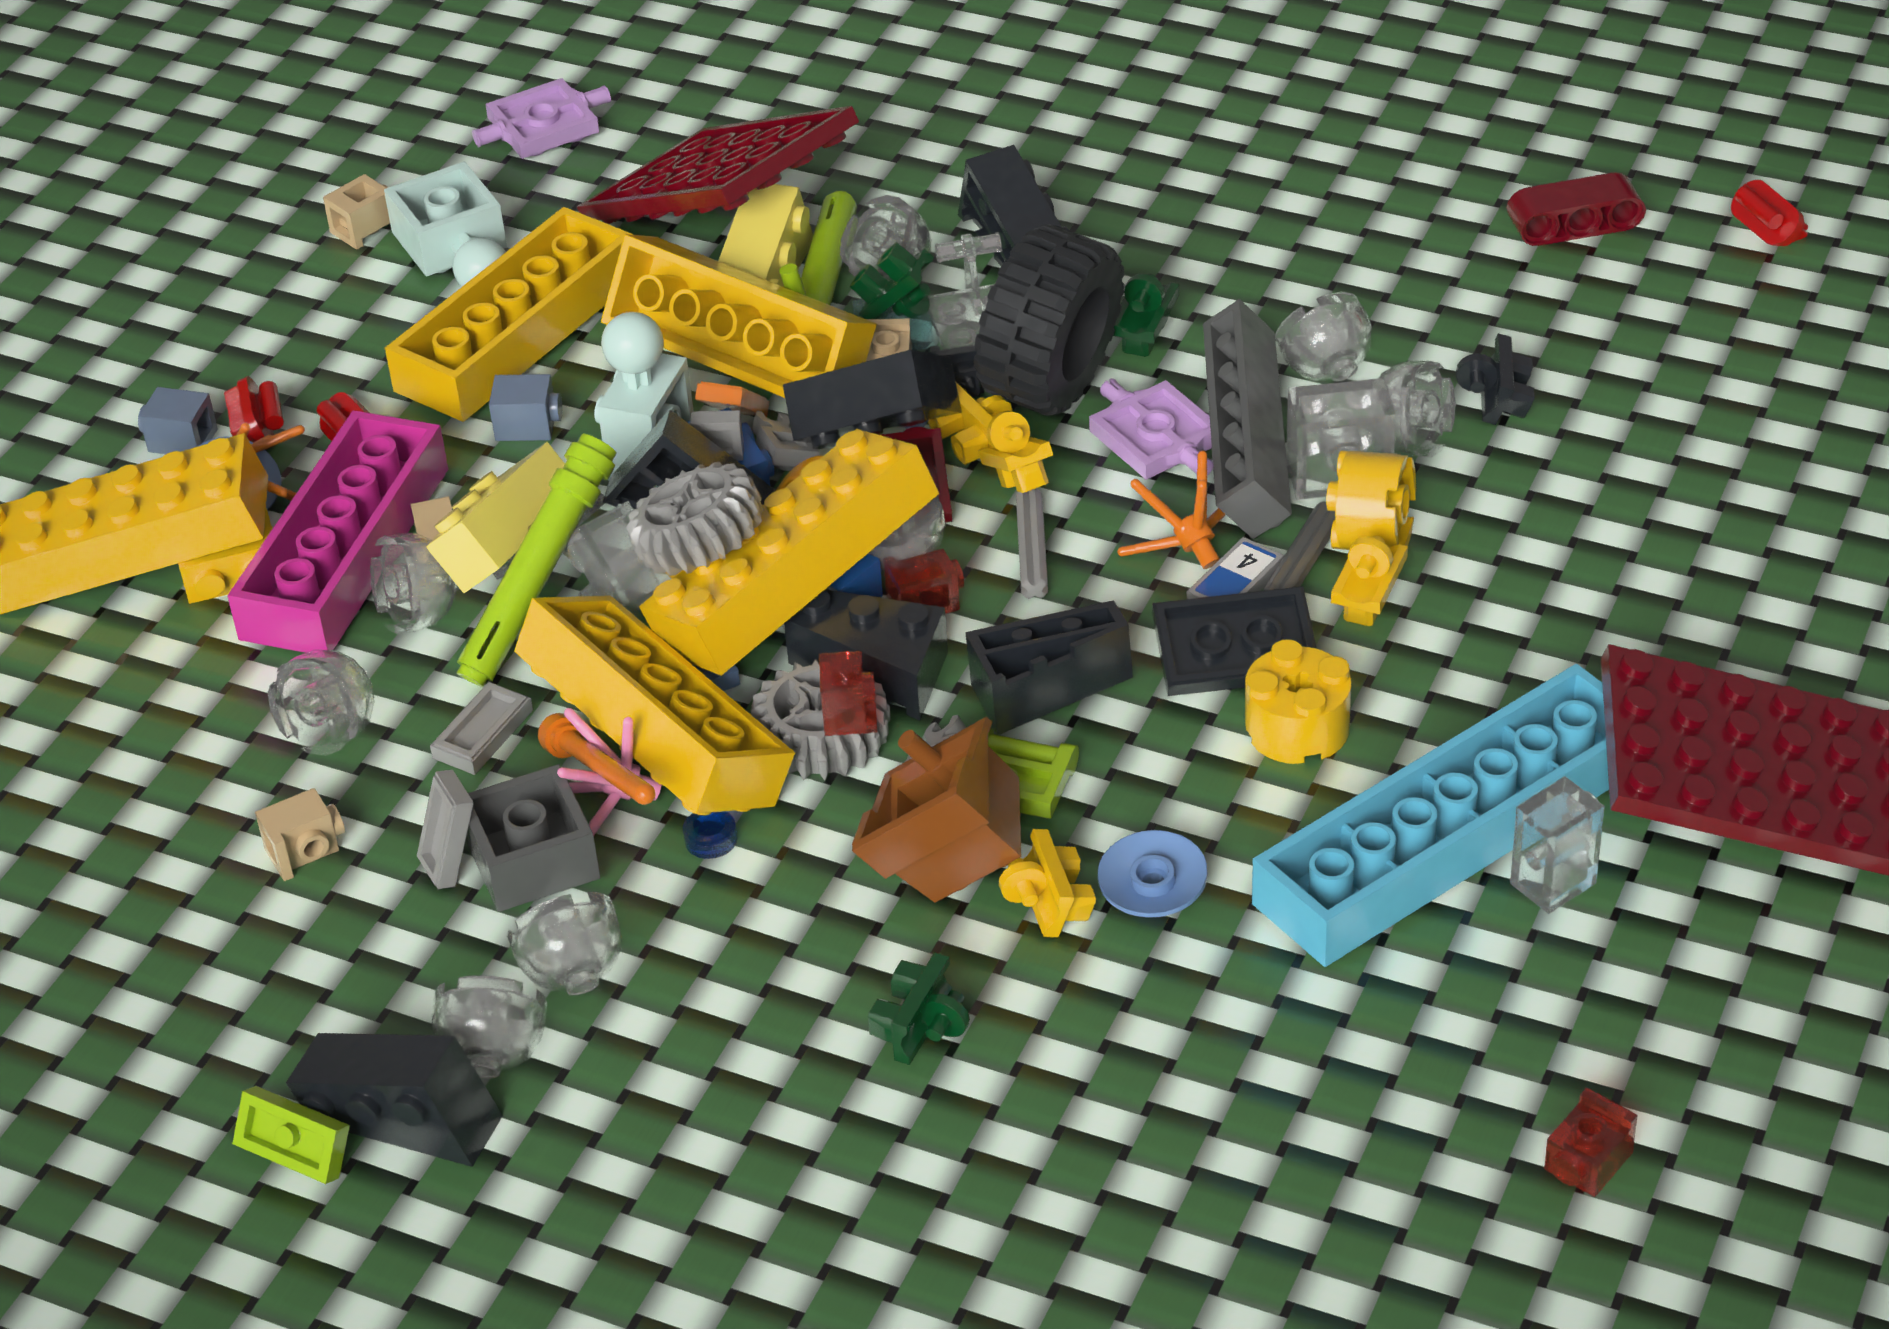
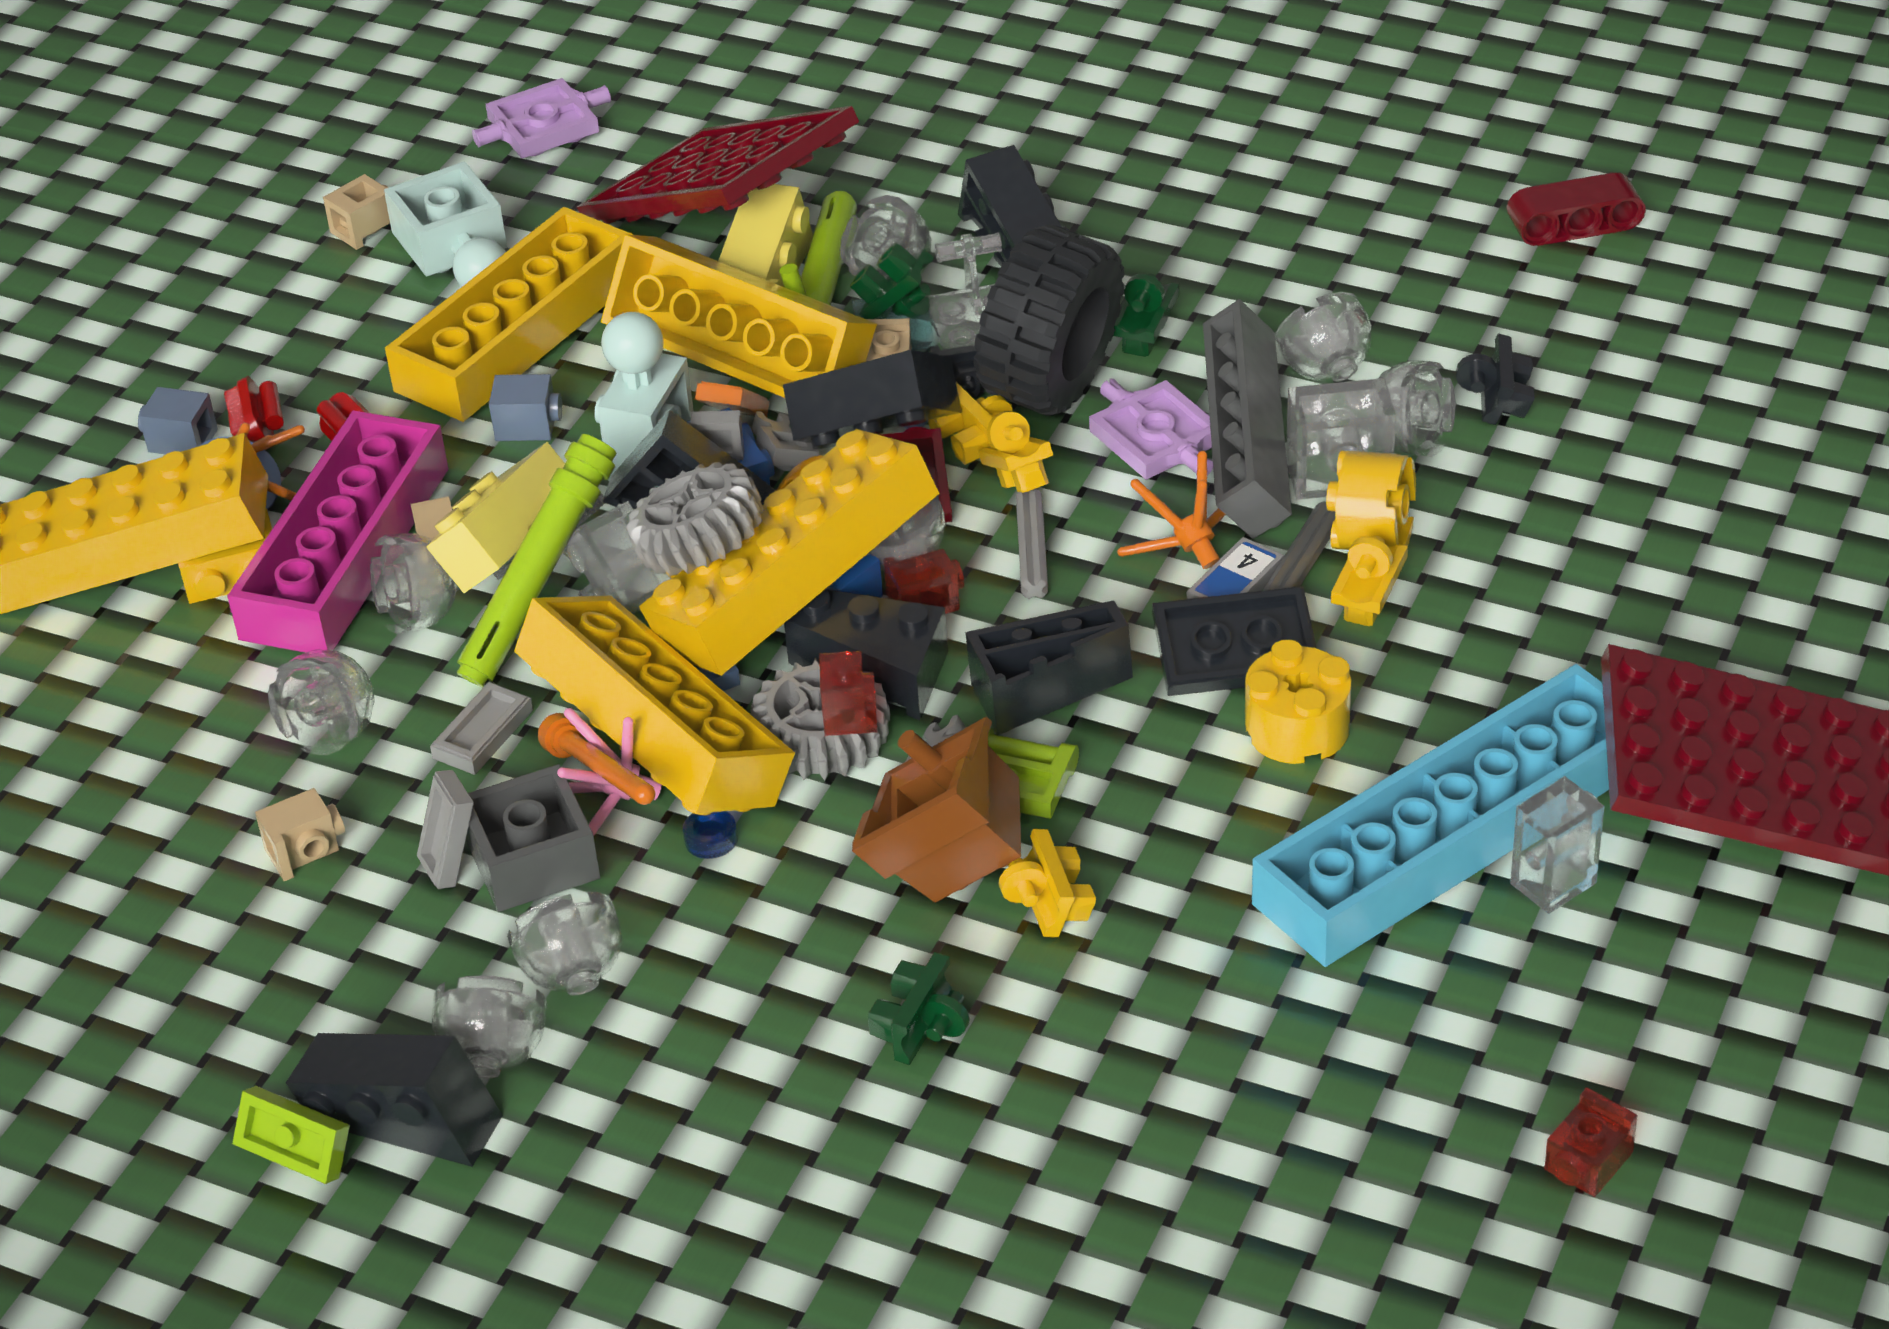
medium blue dish [1098,830,1208,917] -> none
red piece [1731,180,1808,246] -> none

